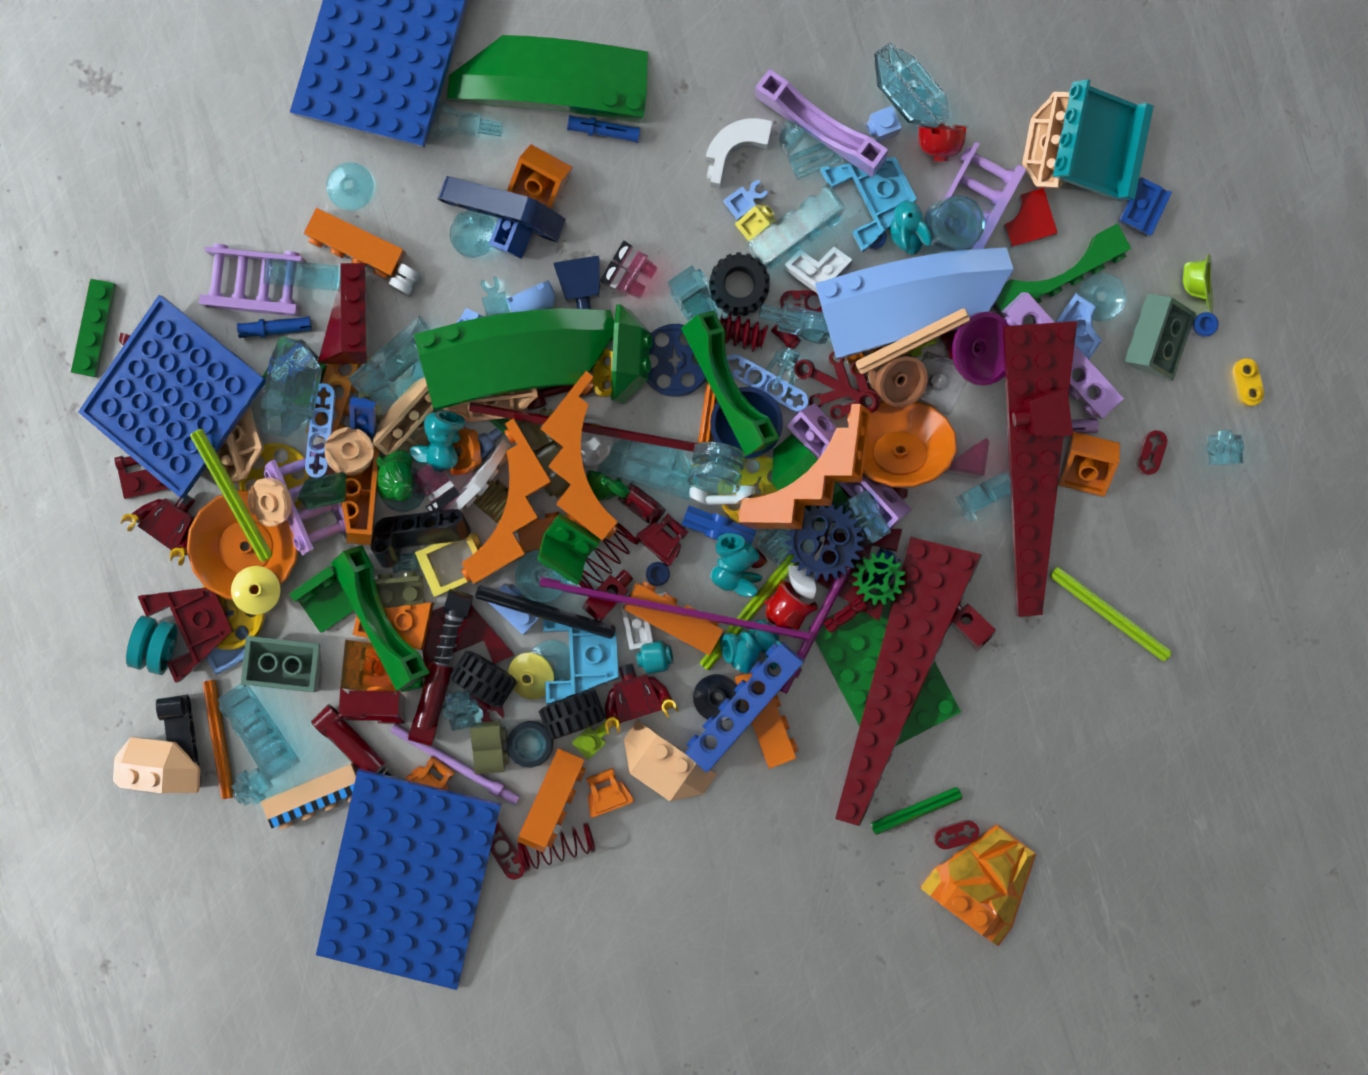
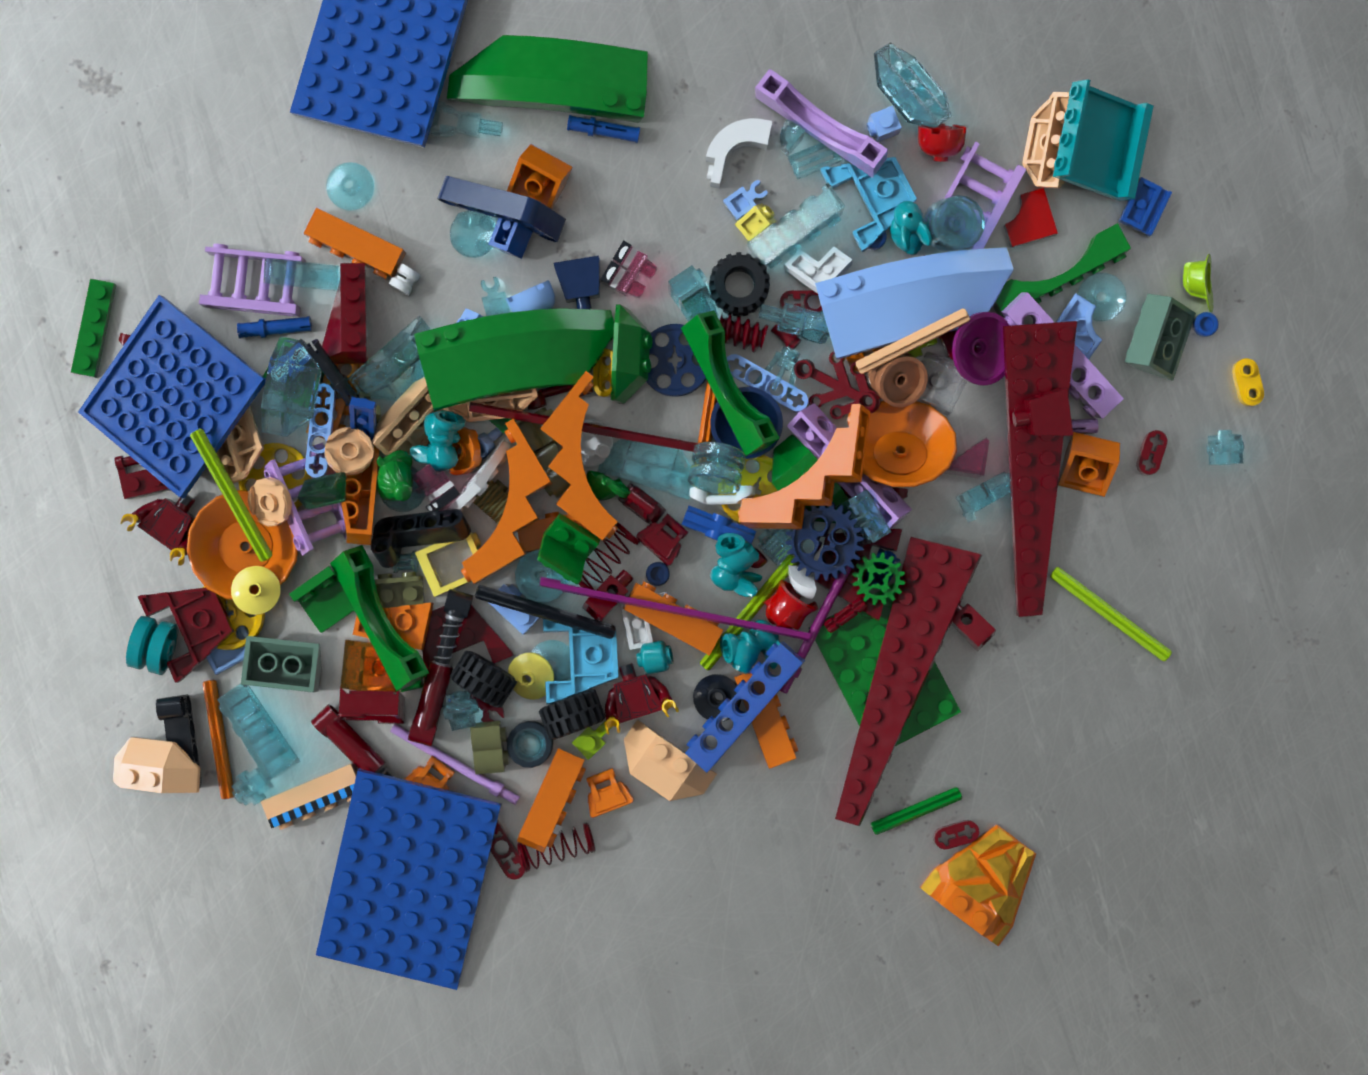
none -> black pin [305,339,360,406]

